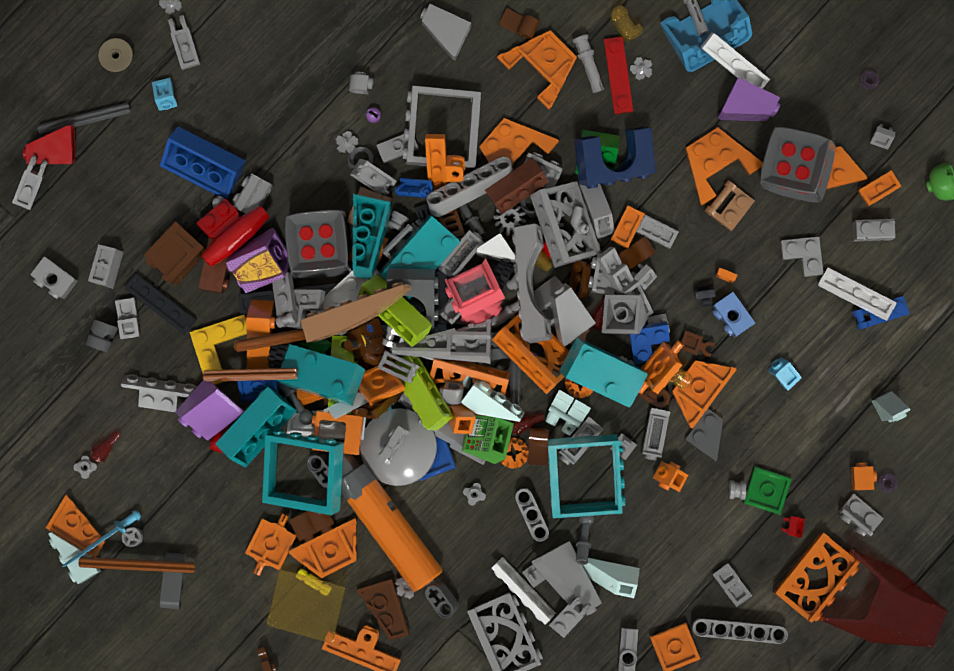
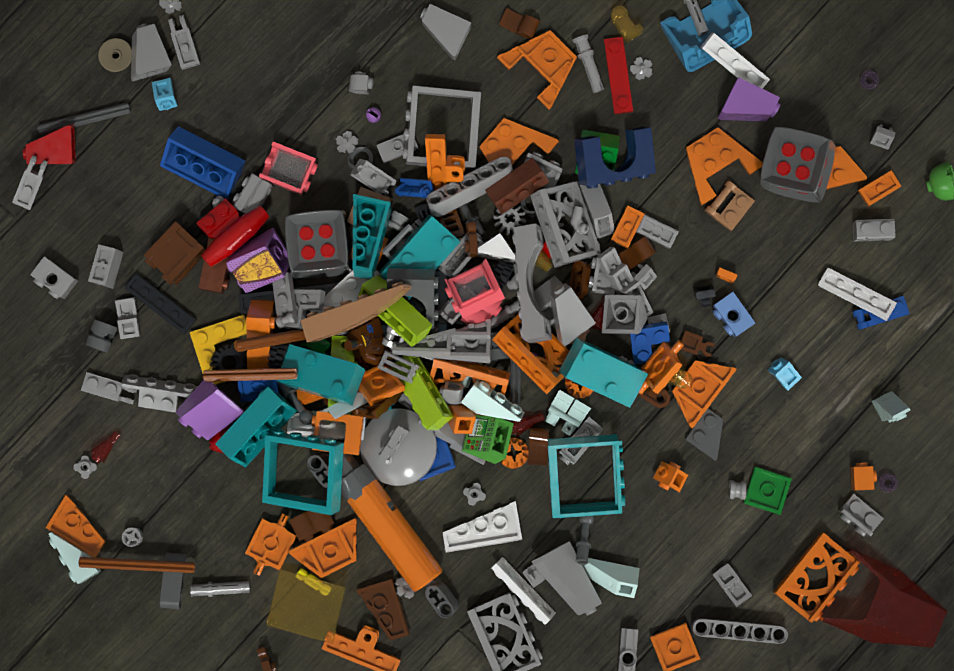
medium azure sword [62,510,141,567] -> none
light grey beam [515,489,549,542] -> none
light grey hinge [549,595,591,638] -> none
light grey tile [610,433,637,460] -> none
light grey window [641,408,670,461] -> none
light grey plate [780,237,823,277] -> none
red tile [782,516,805,538] -> none
none -> light grey hinge [81,372,137,404]
none -> light grey slope [131,24,171,82]
none -> light grey pin [191,581,250,597]
none -> black tyre [210,345,247,382]
none -> window [259,142,318,196]
none -> white wing [443,501,522,553]
none -> reddish brown plate [464,222,478,258]

